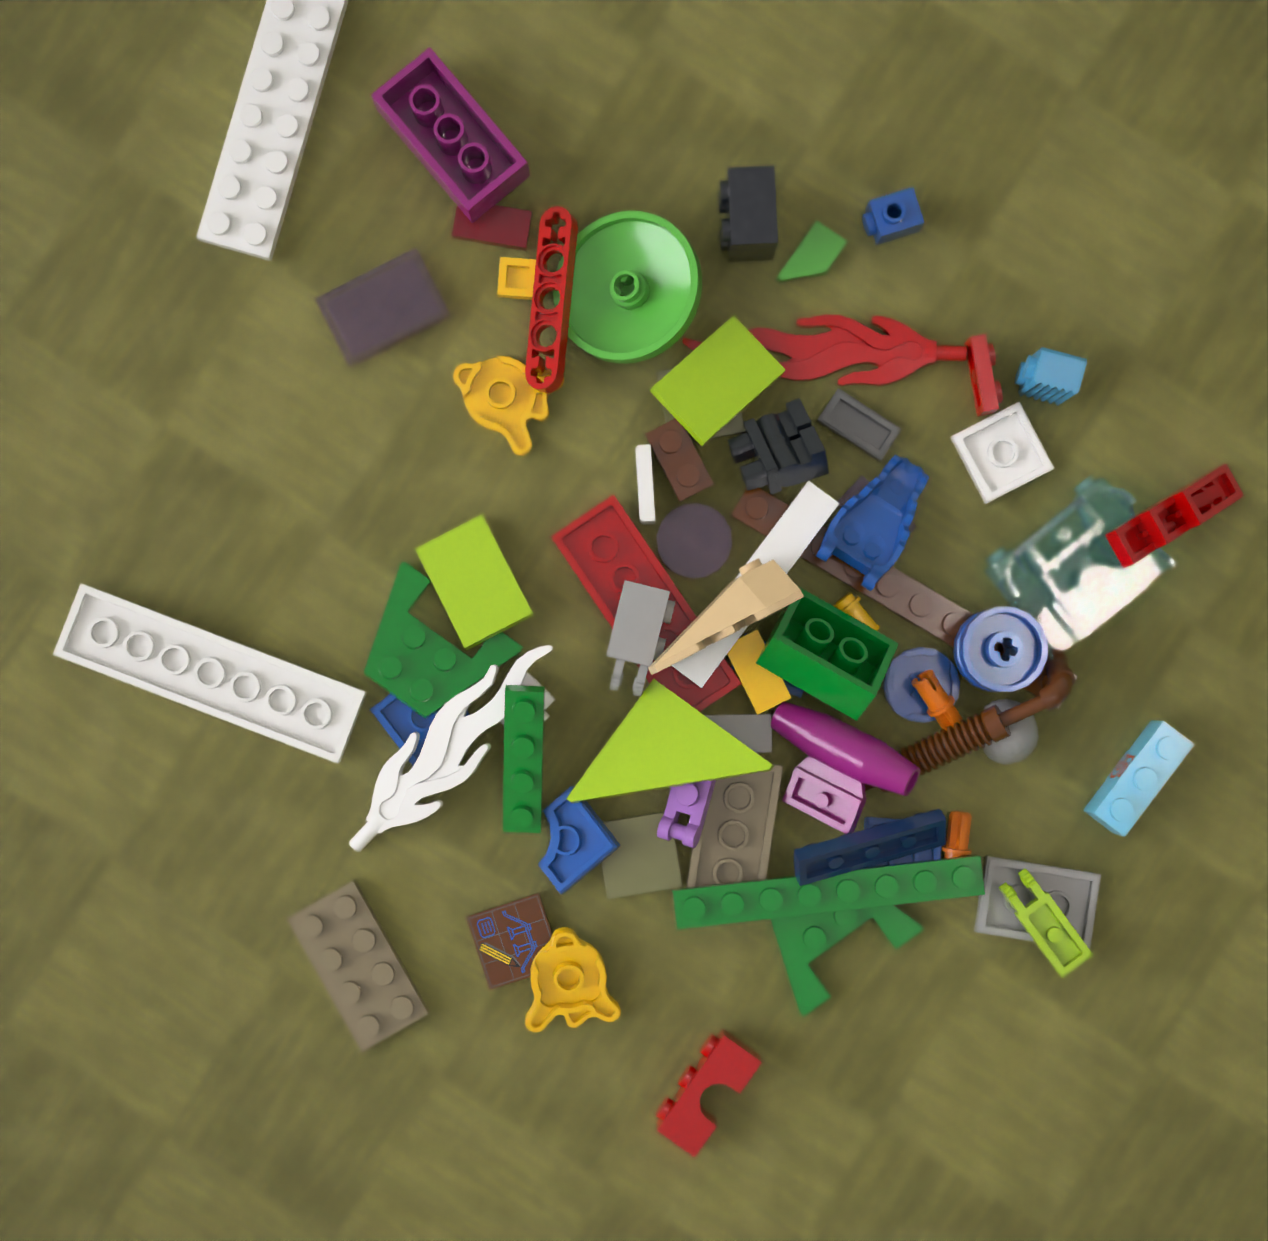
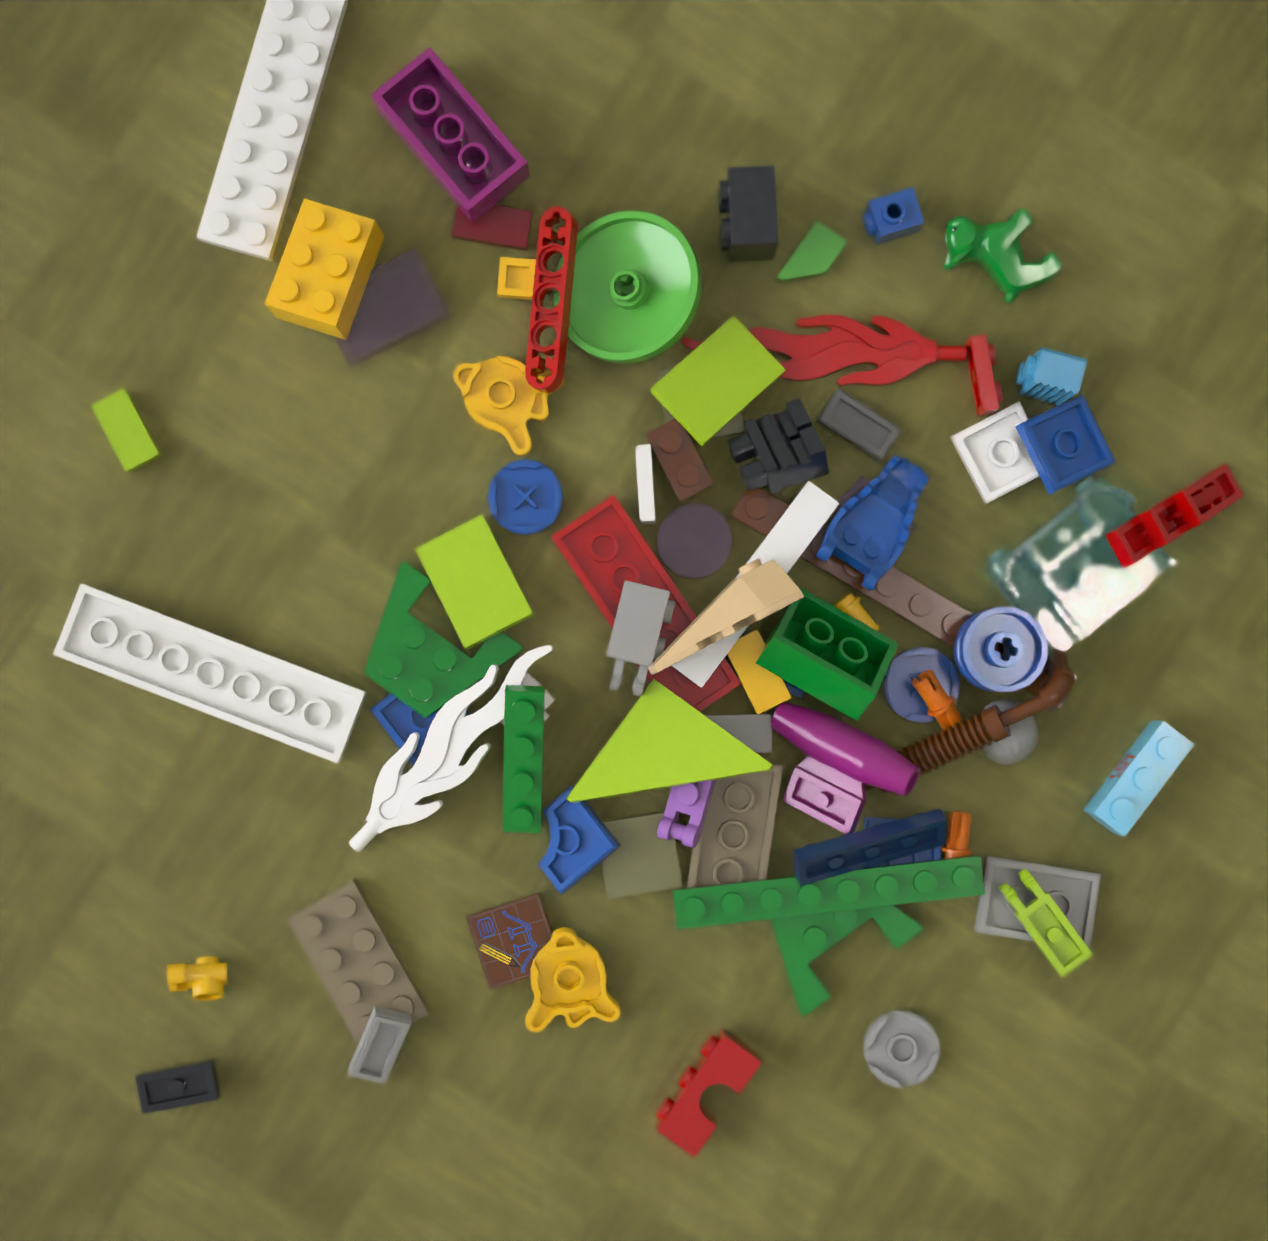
none -> lime tile [91,388,162,473]
none -> black plate [135,1059,221,1114]
none -> yellow plate [167,956,228,1001]
none -> yellow brick [264,198,385,340]
none -> light grey tile [348,1006,412,1084]
none -> blue tile [488,459,564,536]
none -> light grey tile [863,1010,940,1088]
none -> green animal [943,207,1063,303]
none -> blue tile [1015,394,1116,494]

